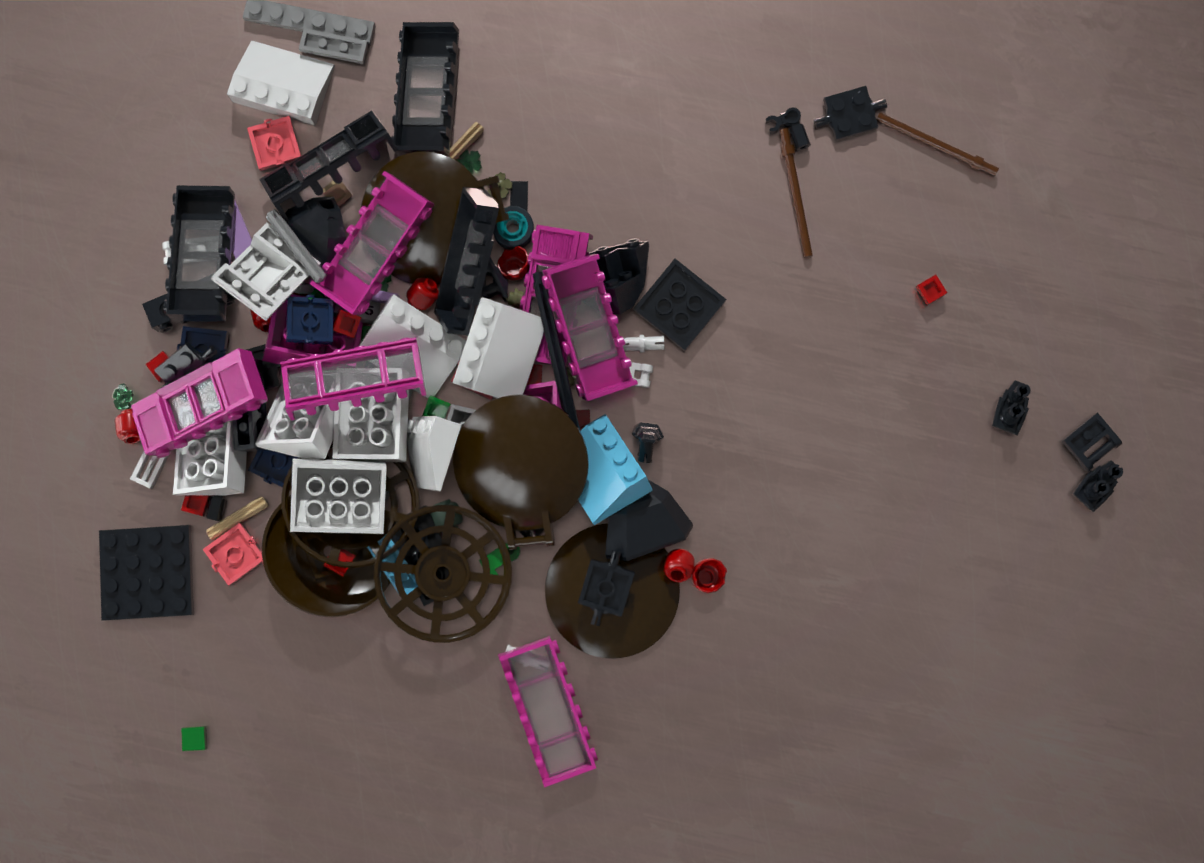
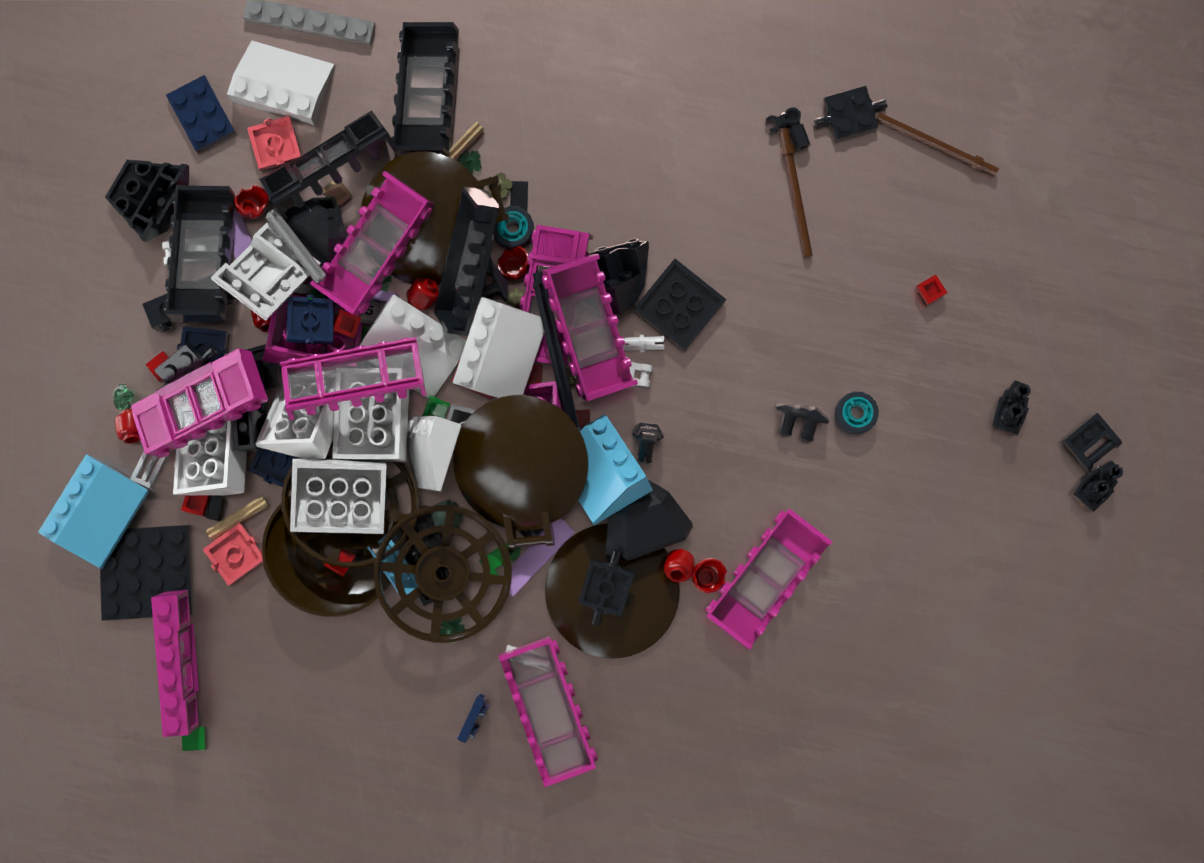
light grey plate [299,28,368,64] -> none
none -> medium azure slope [38,454,149,569]
none -> black wedge [105,159,189,242]
none -> dark pink window [151,590,199,737]
none -> dark blue plate [166,75,236,153]
none -> red hair [234,185,269,219]
none -> clear green plant [440,618,466,643]
none -> dark blue plate [456,692,490,743]
none -> lavender tile [501,518,575,597]
none -> dark pink window [705,508,832,650]
none -> black connector [776,403,829,441]
none -> wheel [835,391,879,435]

